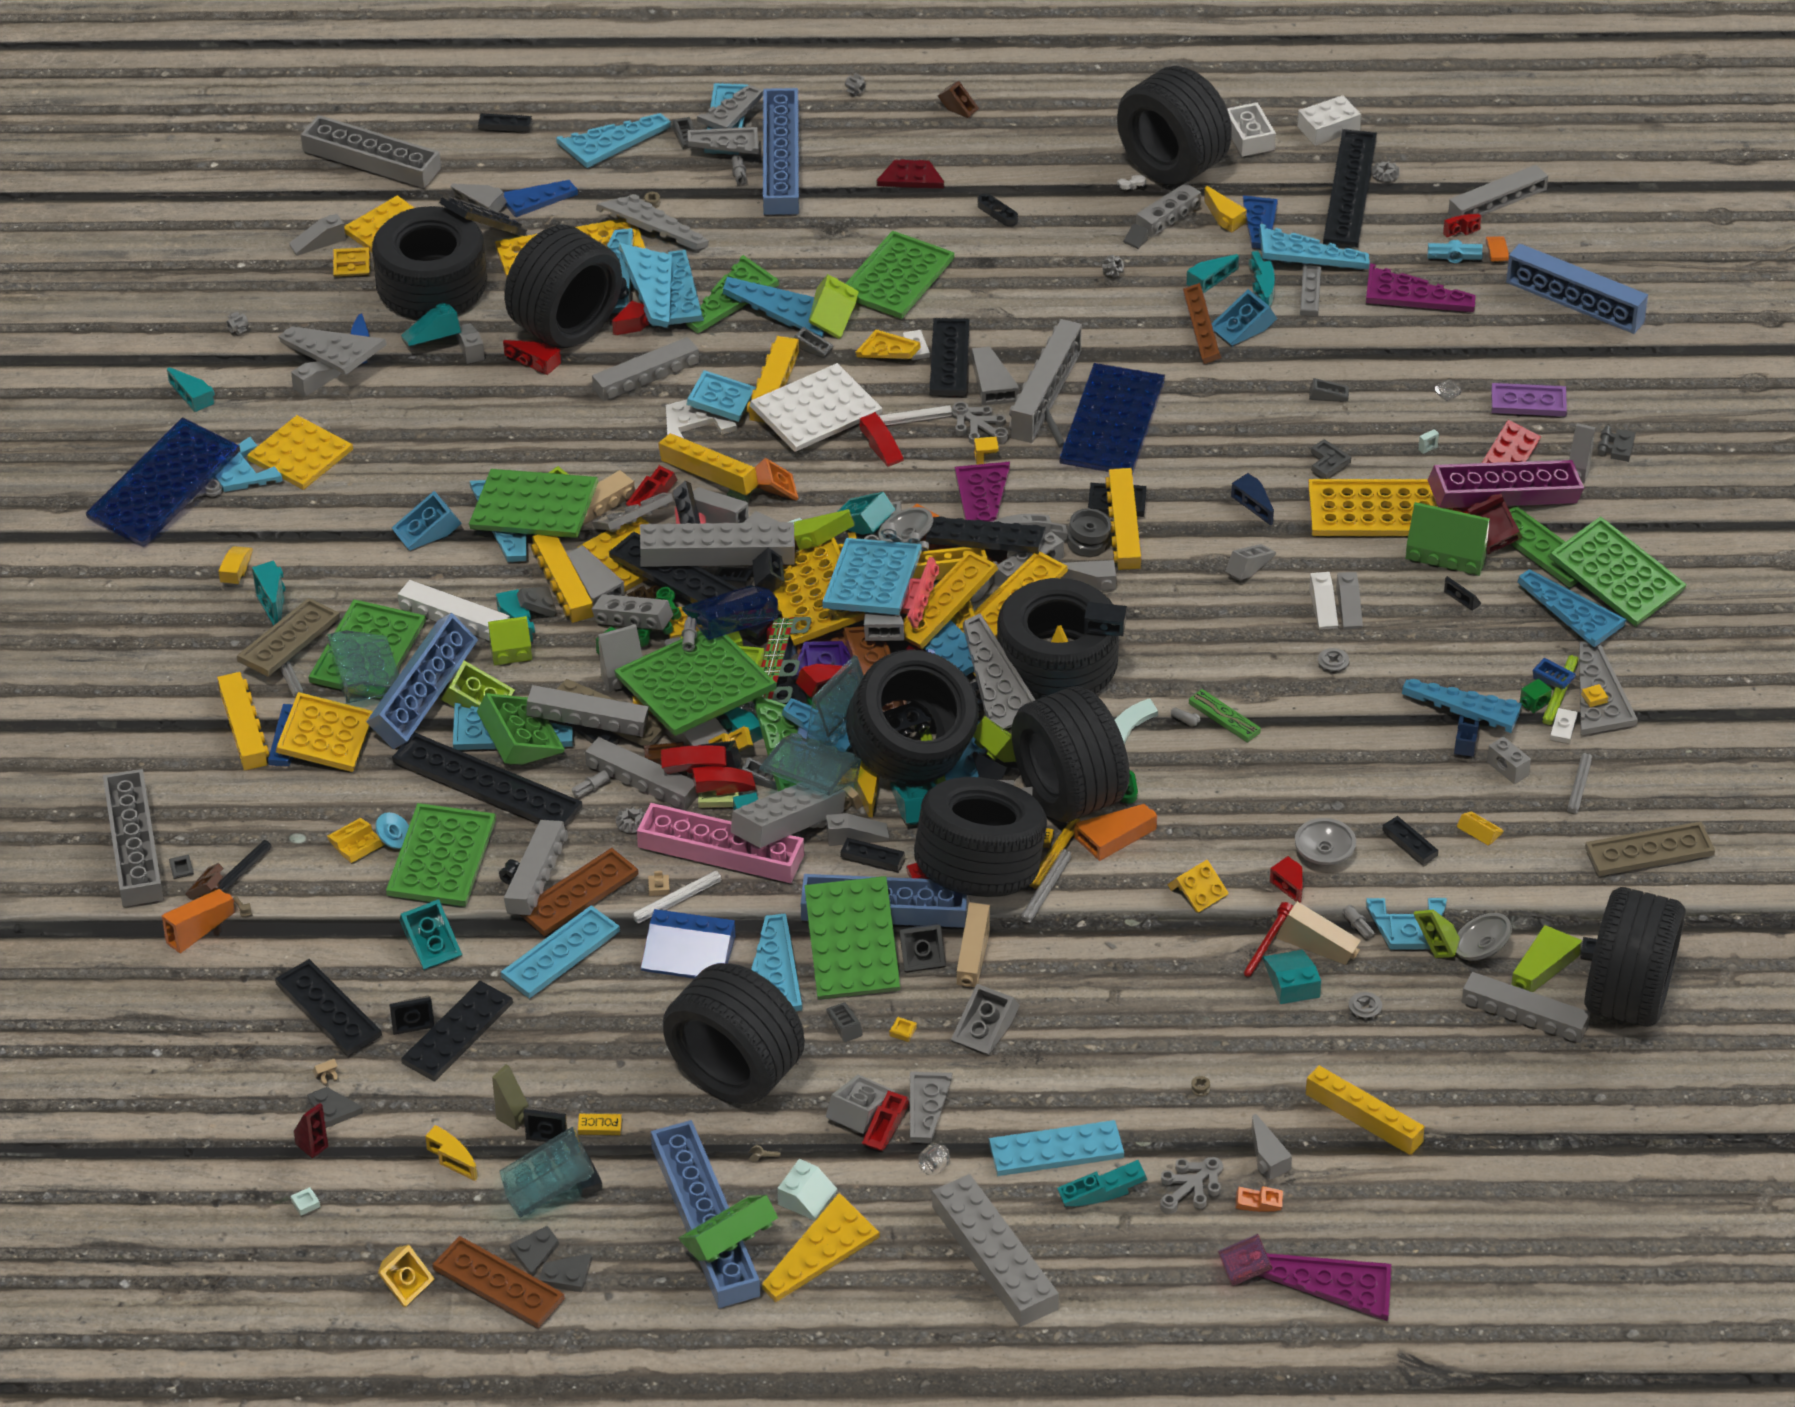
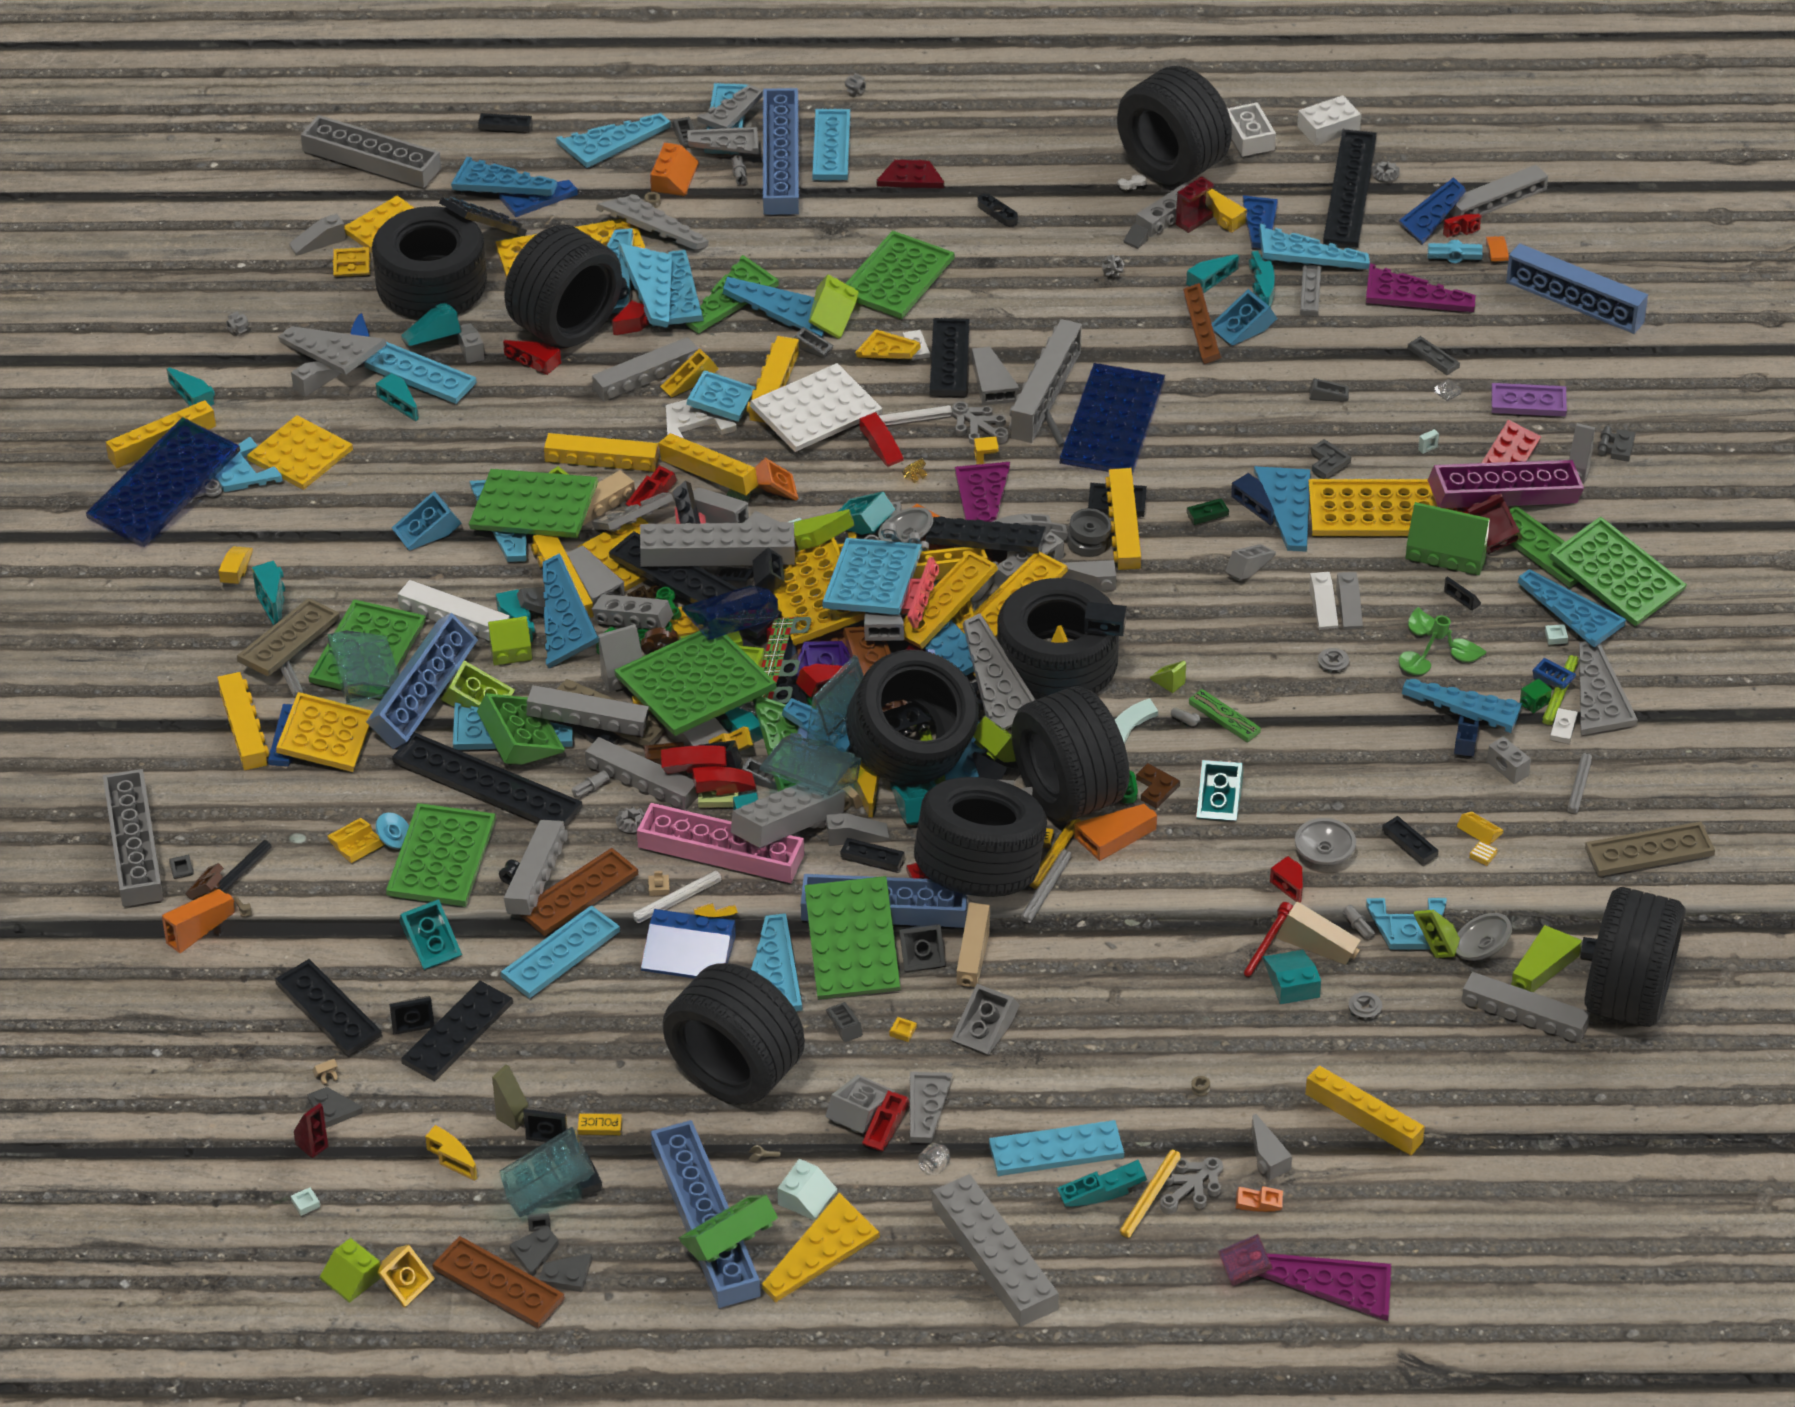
light grey slope [450,184,507,212] -> none
light grey axle [682,617,697,651] -> none
reddish brown slope [938,81,979,118] -> none
yellow bracket [1167,859,1228,913] -> none
yellow plate [1581,684,1608,707] -> none
none -> yellow brick [106,400,216,468]
none -> lime slope [320,1238,381,1303]
none -> medium azure plate [364,342,477,404]
none -> teal slope [376,373,418,422]
none -> dark azure wing [451,156,557,196]
none -> dark grey slope [527,1213,551,1231]
none -> dark azure wing [543,553,599,668]
none -> yellow brick [544,433,659,472]
none -> reddish brown plate [641,627,680,655]
none -> orange slope [650,143,699,196]
none -> yellow slope [660,348,719,398]
none -> yellow slope [693,902,738,917]
none -> medium azure plate [813,109,850,181]
none -> clear yellow tile [902,458,927,483]
none -> yellow axle [1120,1149,1181,1238]
none -> reddish brown plate [1136,763,1180,809]
none -> lime slope [1150,660,1186,693]
none -> dark red panel [1176,176,1214,233]
none -> dark green plate [1187,498,1229,525]
none -> teal slope [1196,760,1244,822]
none -> dark azure wing [1254,466,1310,552]
none -> bright green plant [1398,607,1486,675]
none -> blue wing [1399,177,1466,245]
none -> dark grey tile [1407,336,1460,375]
none -> yellow tile [1469,841,1498,866]
none -> light aqua plate [1545,624,1568,645]

